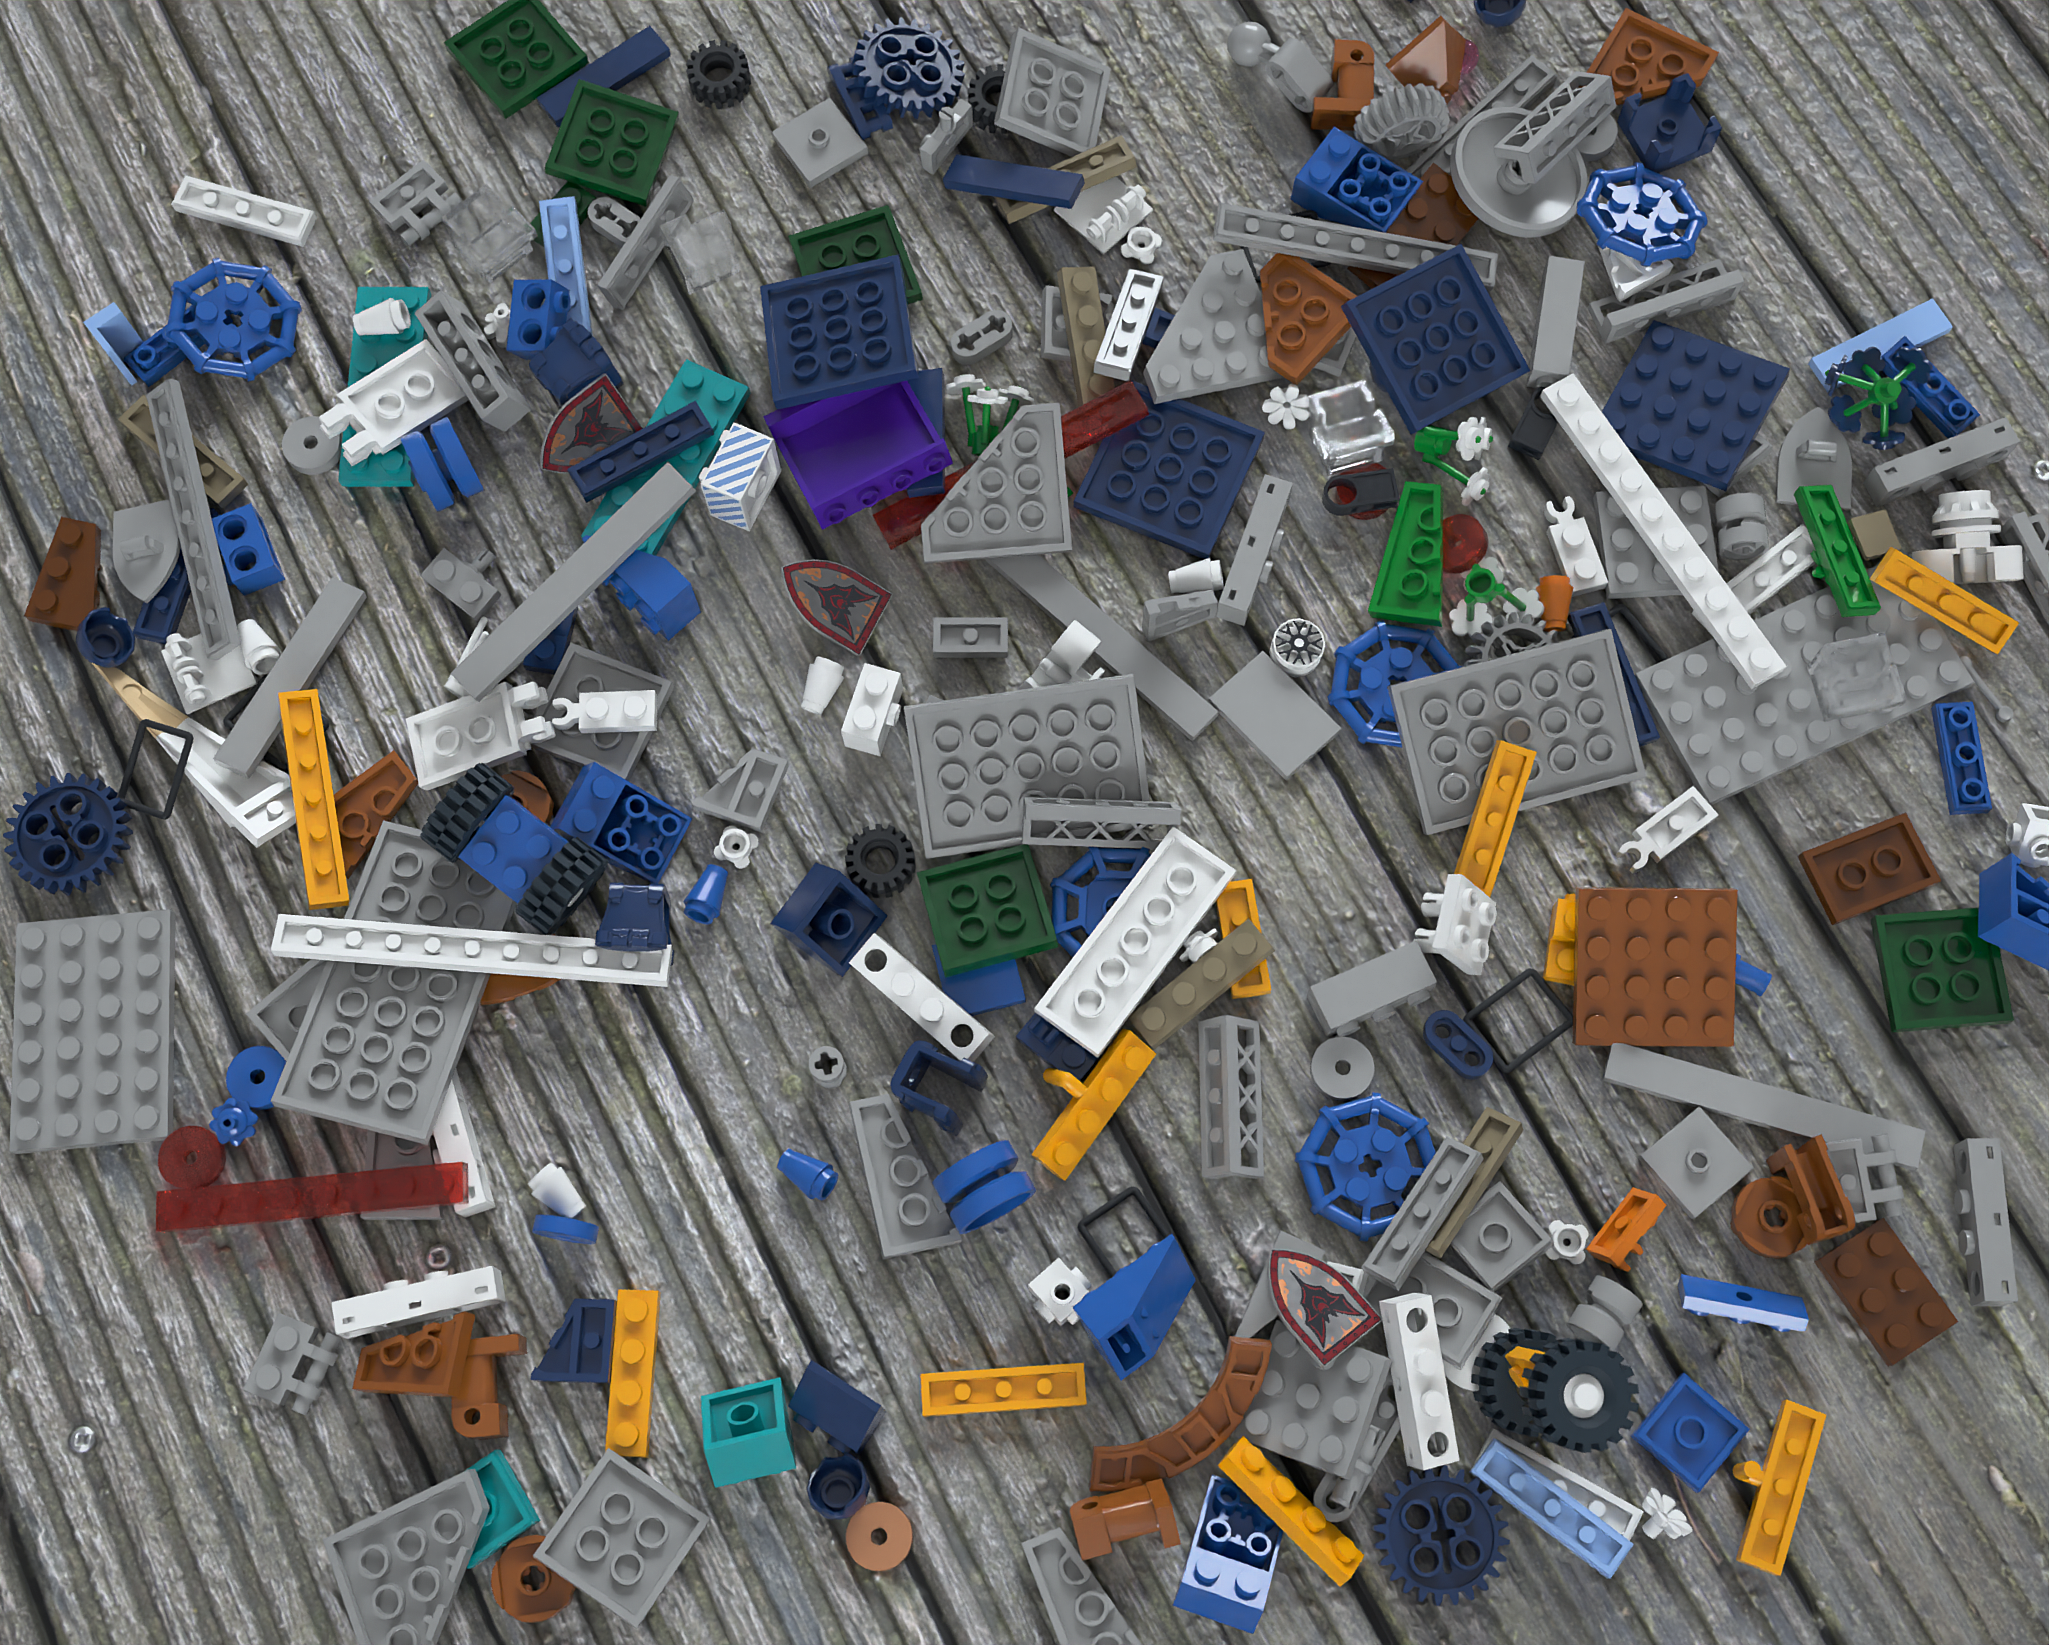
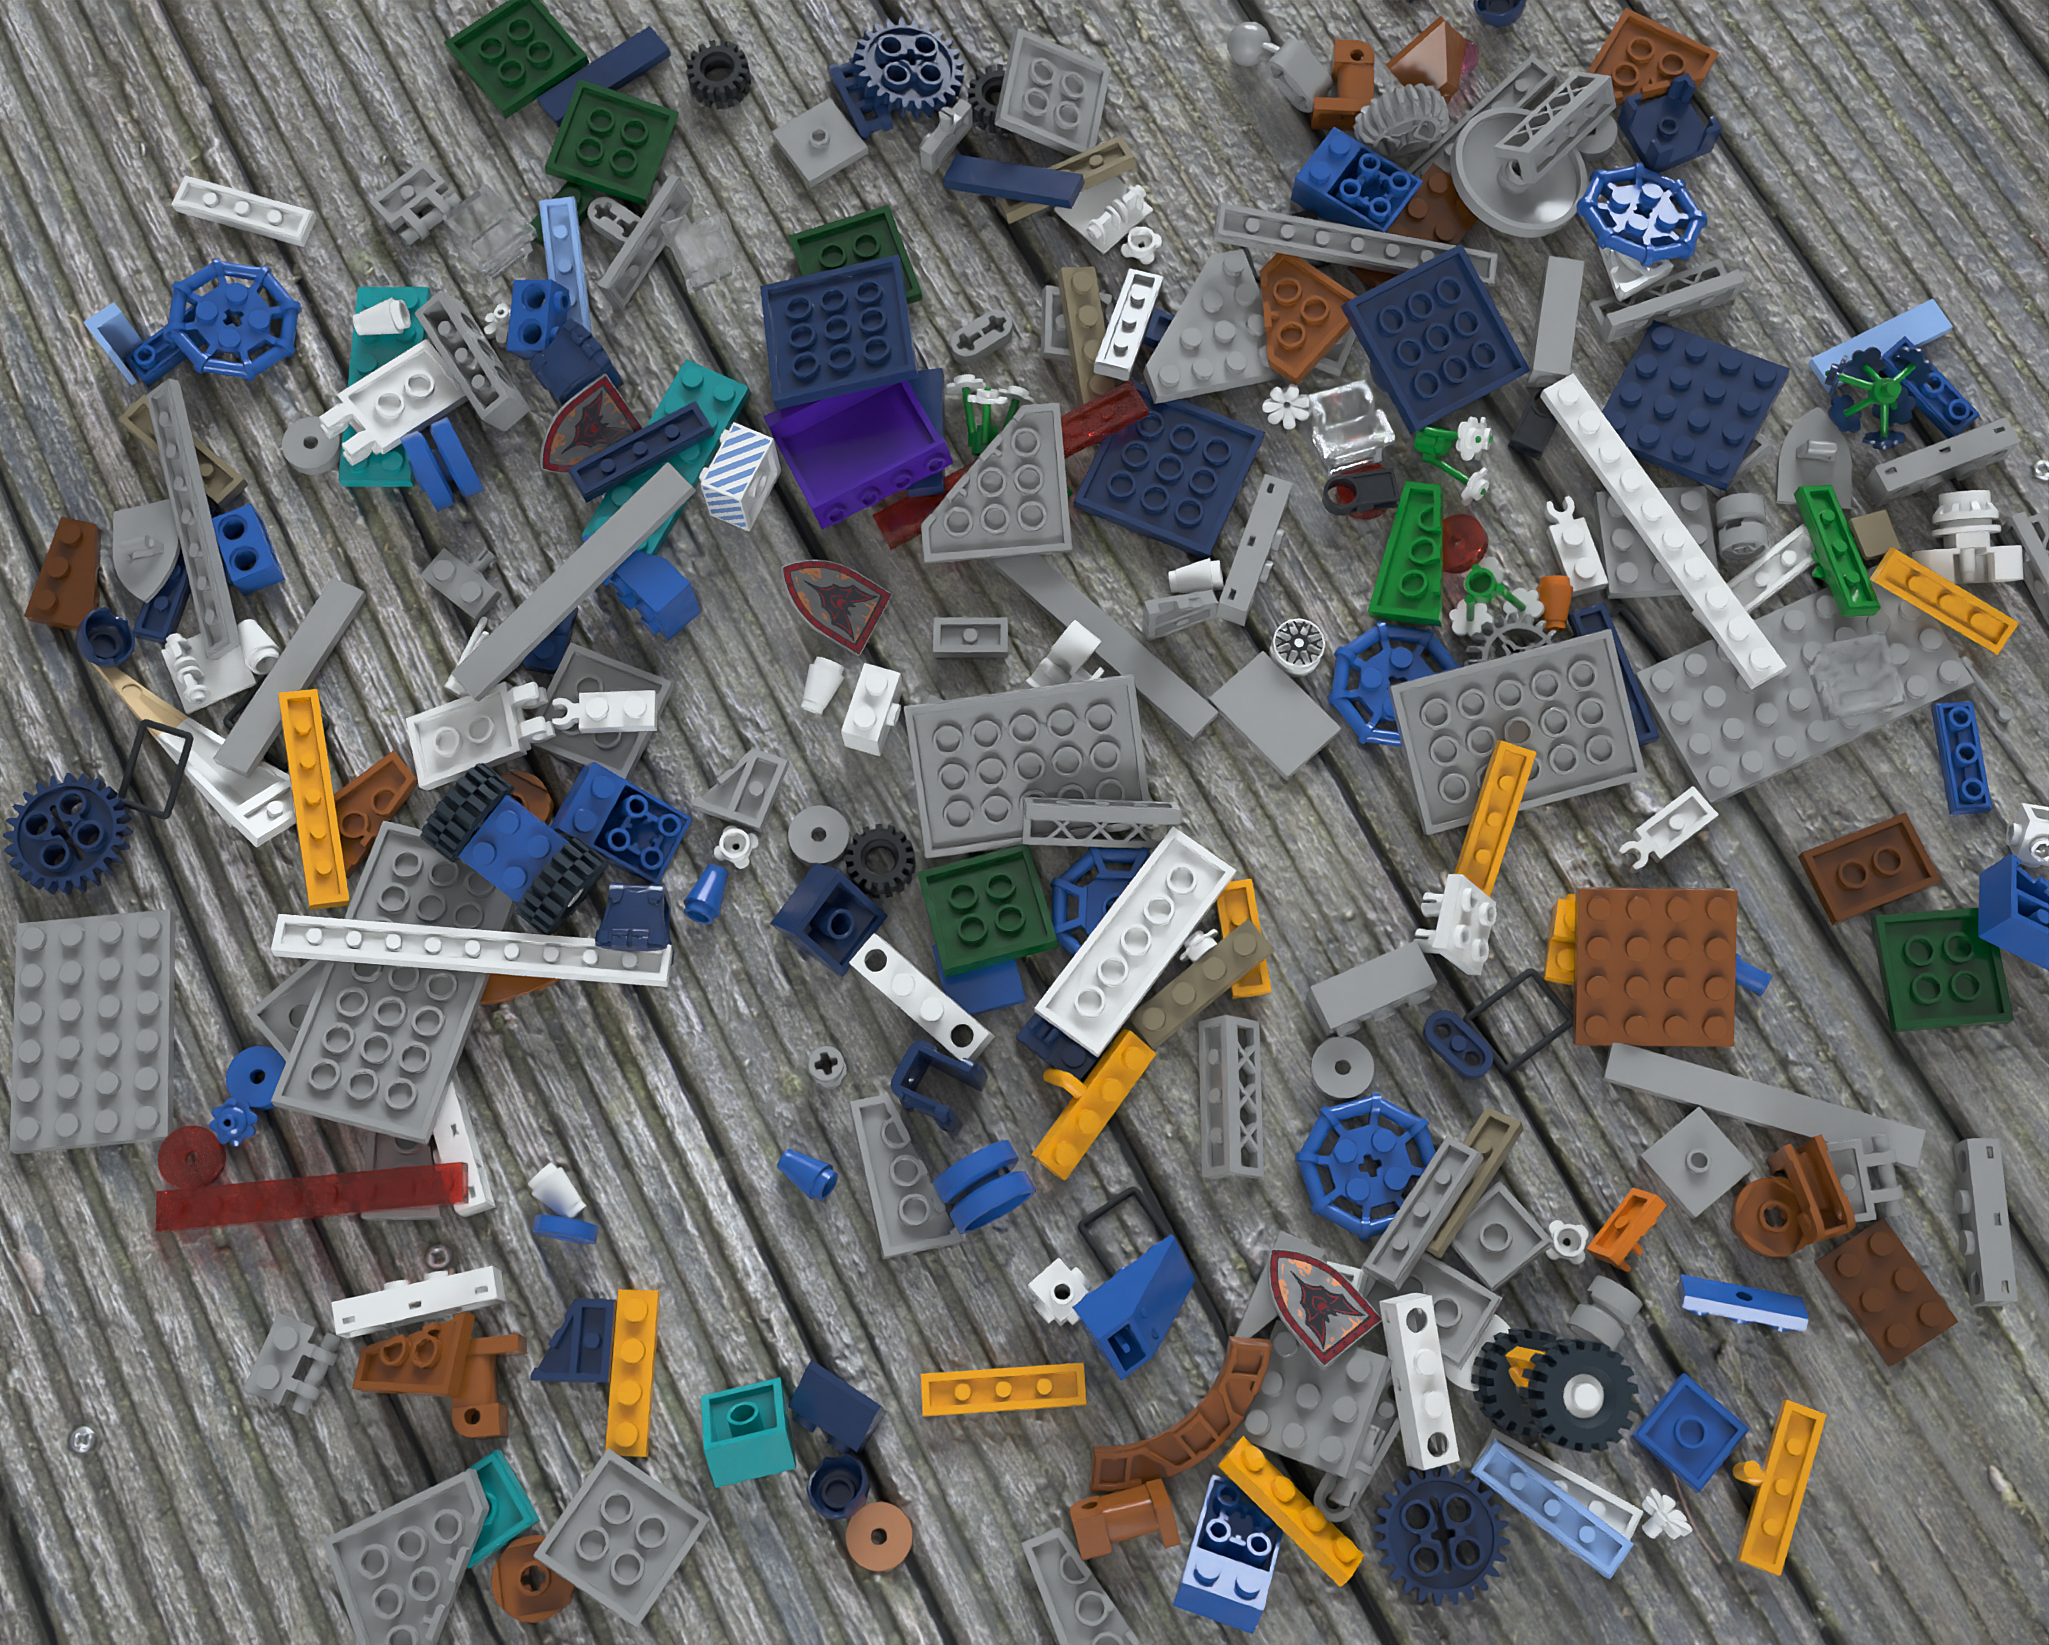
none -> light grey piece [788,805,850,867]

